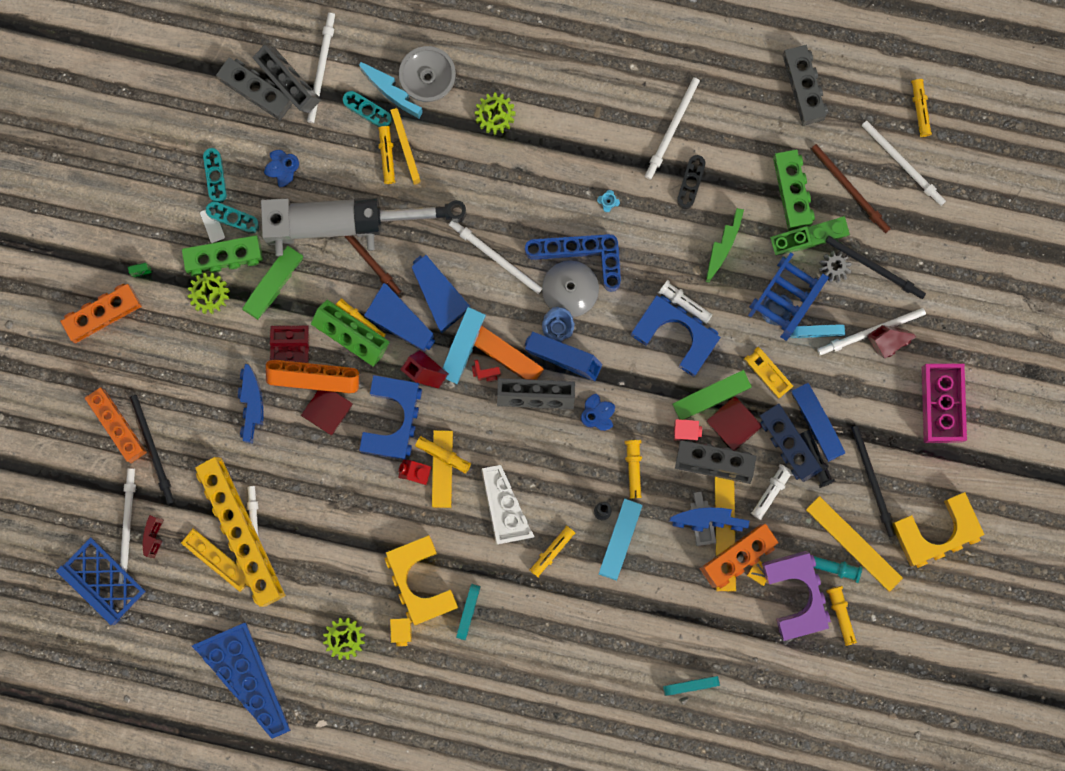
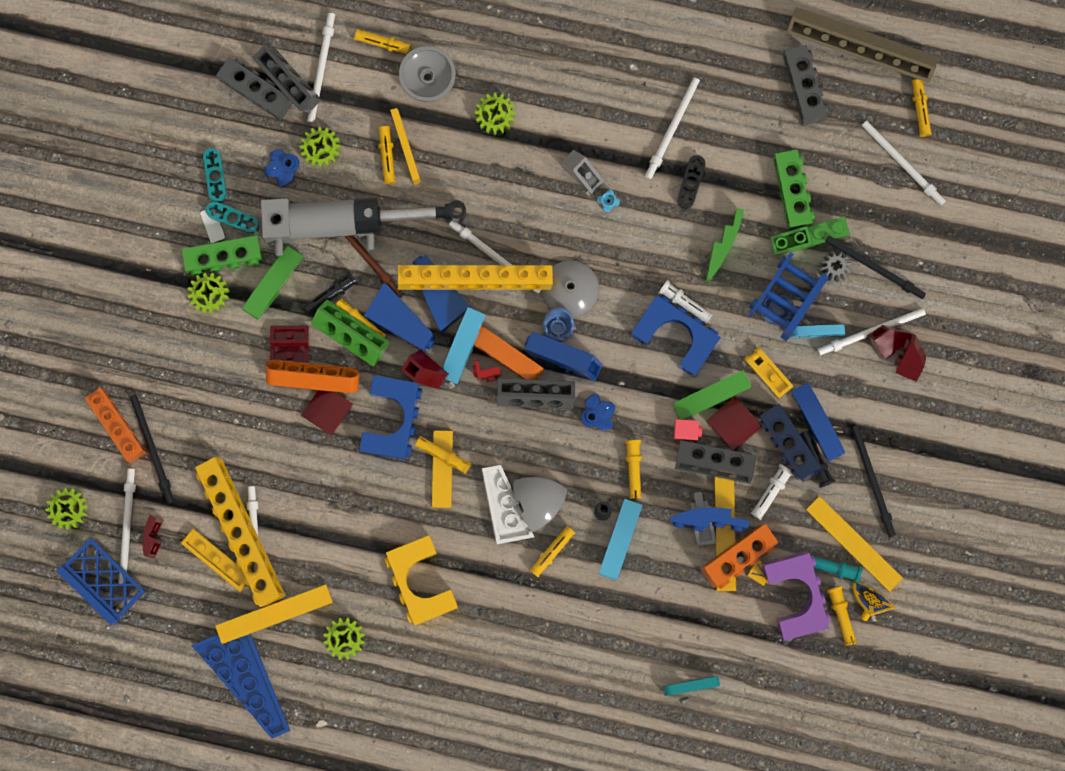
orange brick [60,284,142,344] -> none
green tile [128,262,152,277] -> none
blue slope [238,364,264,444] -> none
teal beam [343,91,392,127] -> none
medium azure slope [359,62,423,119] -> none
yellow brick [390,618,412,646] -> none
red bracket [398,460,431,485] -> none
teal beam [456,583,481,641] -> none
blue beam [525,234,621,292] -> none
copper bar [811,144,891,234] -> none
yellow arch [892,492,985,568] -> none
dark pink brick [921,364,967,443] -> none
none -> lime gear [45,488,89,530]
none -> yellow tile [215,585,333,644]
none -> lime gear [299,126,341,169]
none -> black pin [304,271,358,315]
none -> yellow pin [354,29,412,55]
none -> yellow brick [397,265,553,290]
none -> light grey brick [513,477,567,532]
none -> light grey slope [561,150,604,194]
none -> dark tan brick [787,7,938,83]
none -> shield [852,580,895,621]
none -> dark red slope [894,334,926,382]

